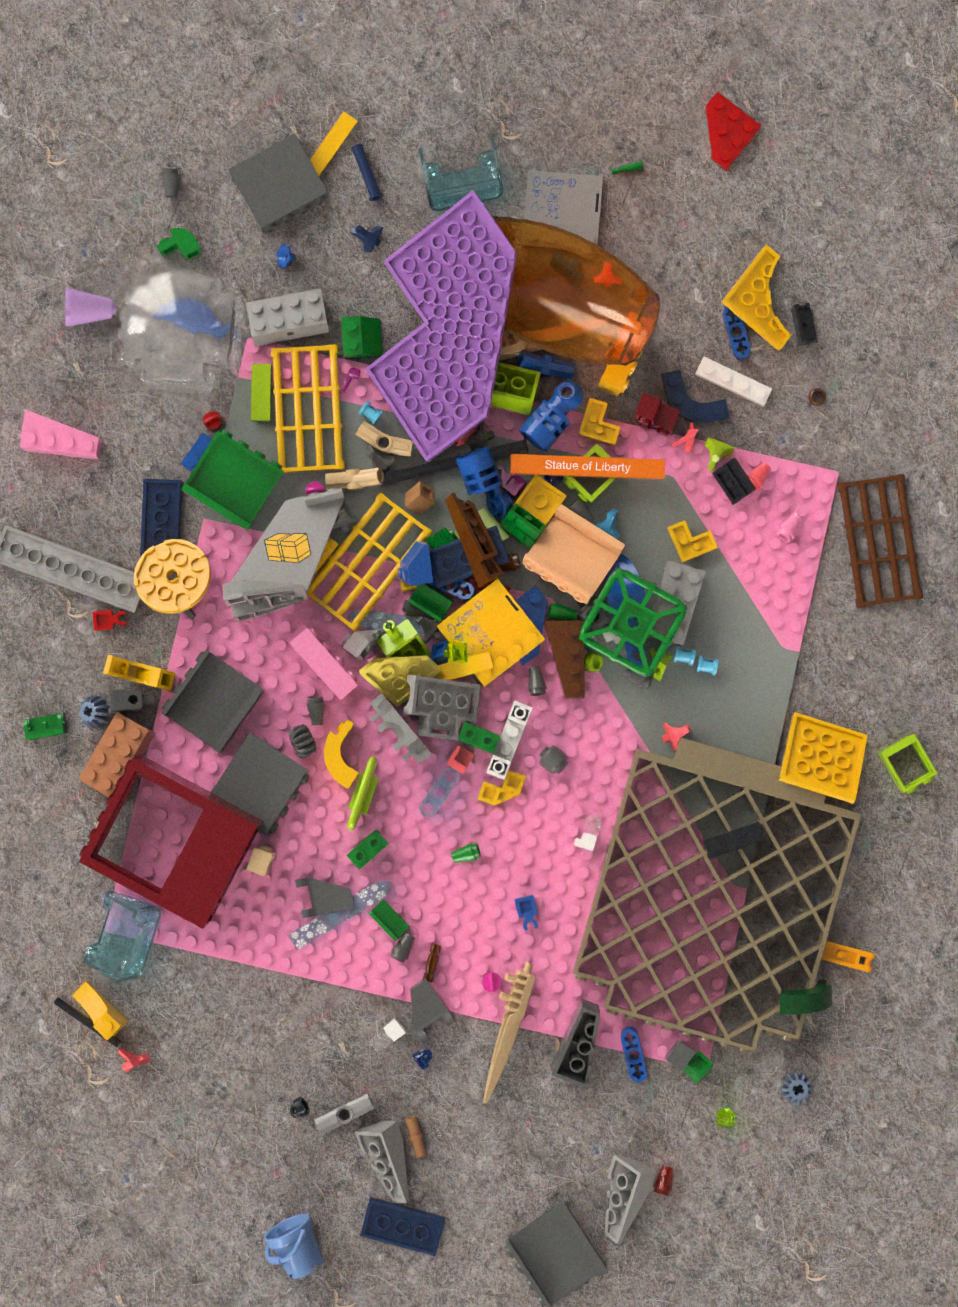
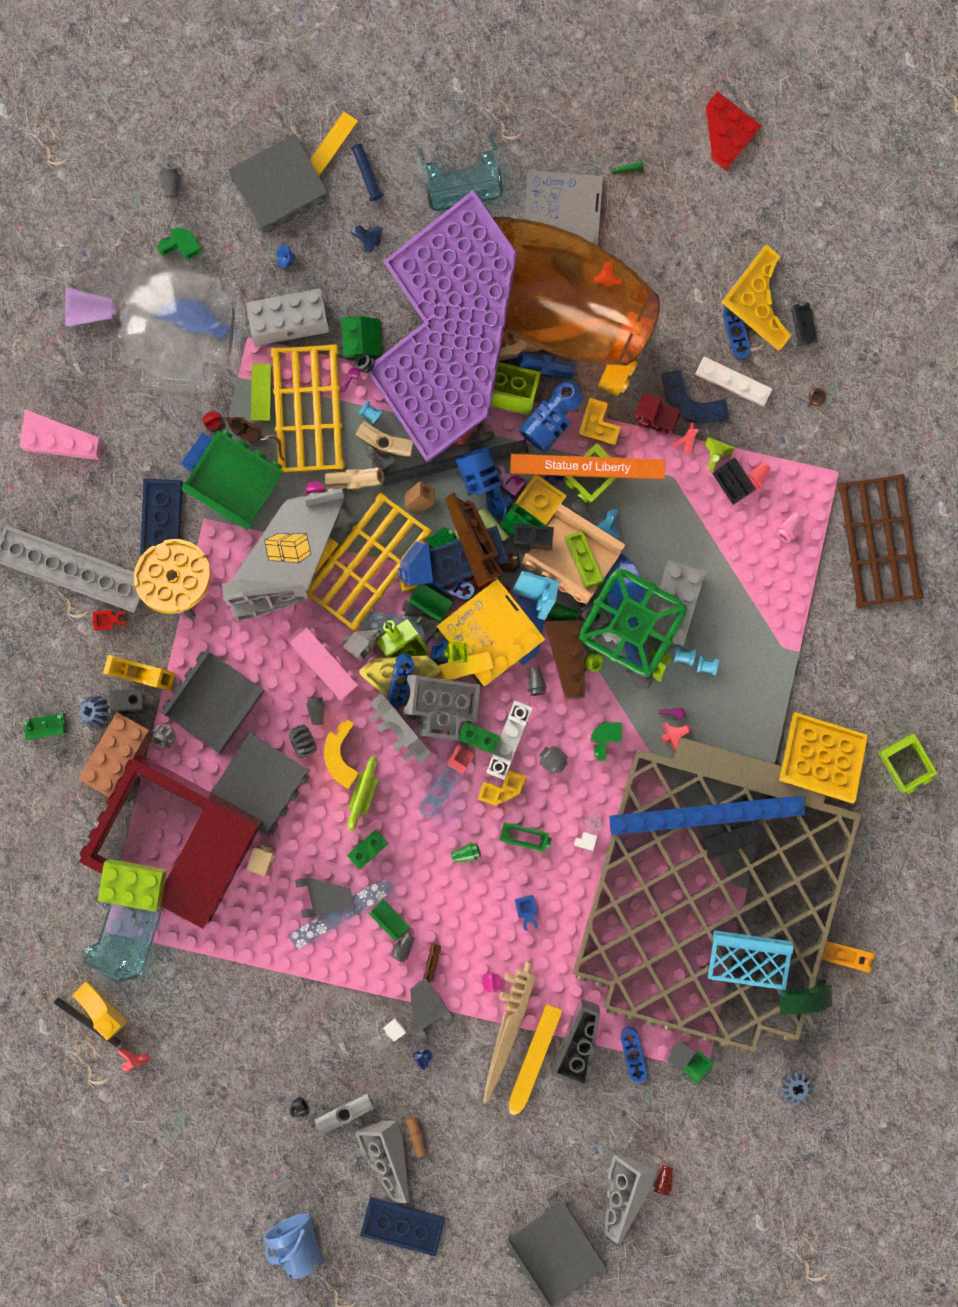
yellow plate [667,520,718,563] -> none
clear neon green tile [716,1108,736,1128] -> none
none -> lime brick [98,859,167,912]
none -> light grey gear [151,725,176,748]
none -> reddish brown animal [226,417,285,461]
none -> black bush [355,354,375,373]
none -> blue beam [387,654,415,707]
none -> green window [499,822,552,852]
none -> yellow piece [509,1004,563,1115]
none -> medium azure bracket [511,571,559,620]
none -> black hinge [513,524,554,550]
none -> lime tile [564,531,604,589]
none -> green brick [590,722,622,761]
none -> blue plate [609,795,805,835]
none -> magenta hand [658,708,686,719]
none -> medium azure fence [707,930,794,990]

